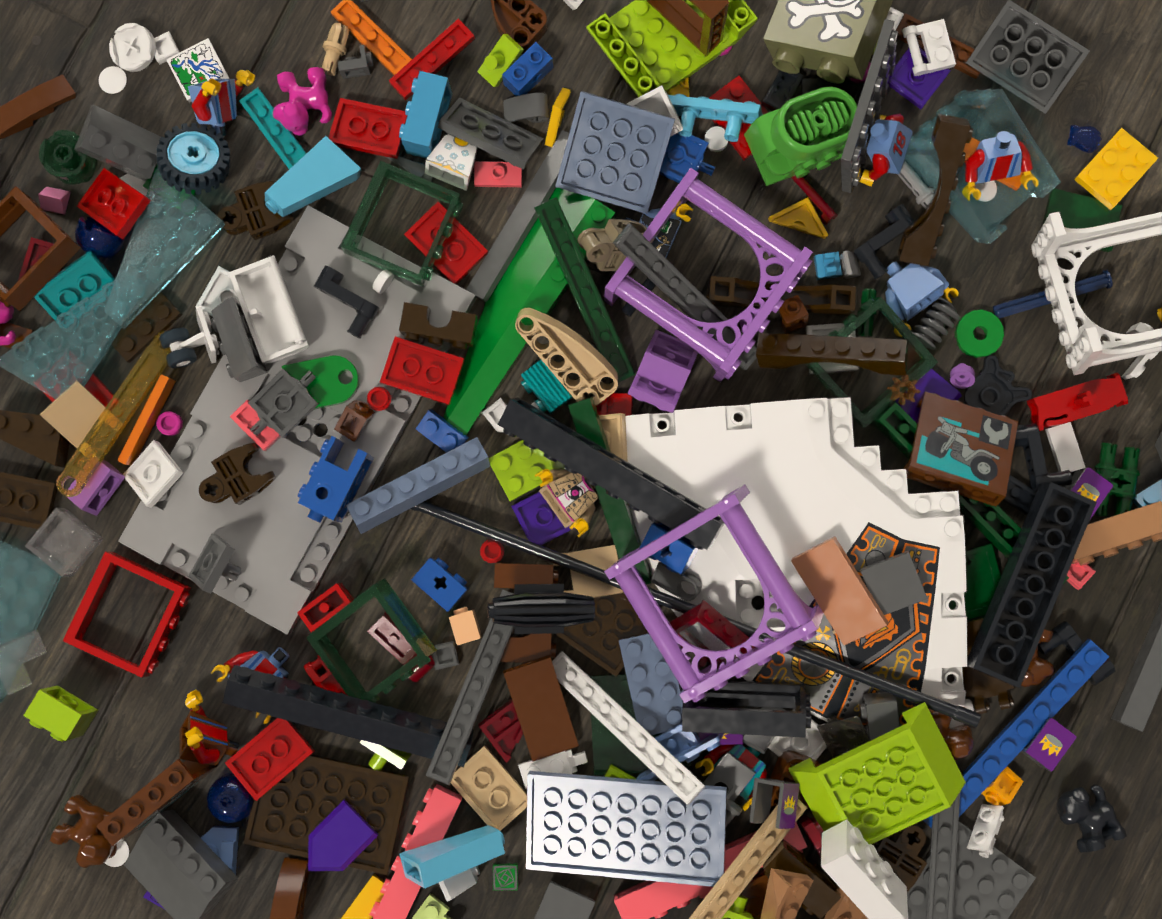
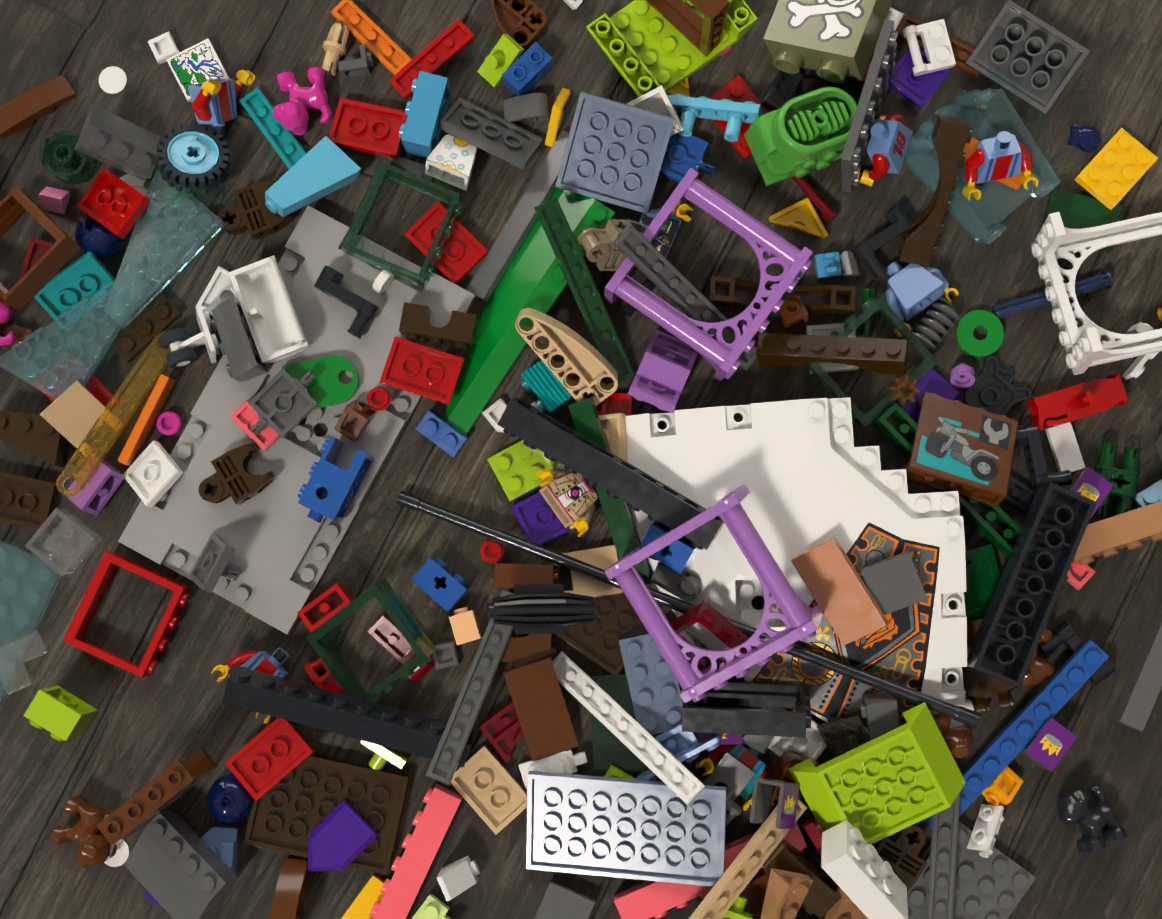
white tile [109,23,156,72] -> none
torso [179,690,239,765] -> none
sand blue brick [346,437,490,534] -> none
medium azure slope [399,825,505,888] -> none
coral plate [474,161,522,188] -> none
tile [493,863,518,890] -> none
white tile [705,126,728,152] -> none
light grey pin [898,159,935,209] -> none
white sticker [971,181,997,202] -> none

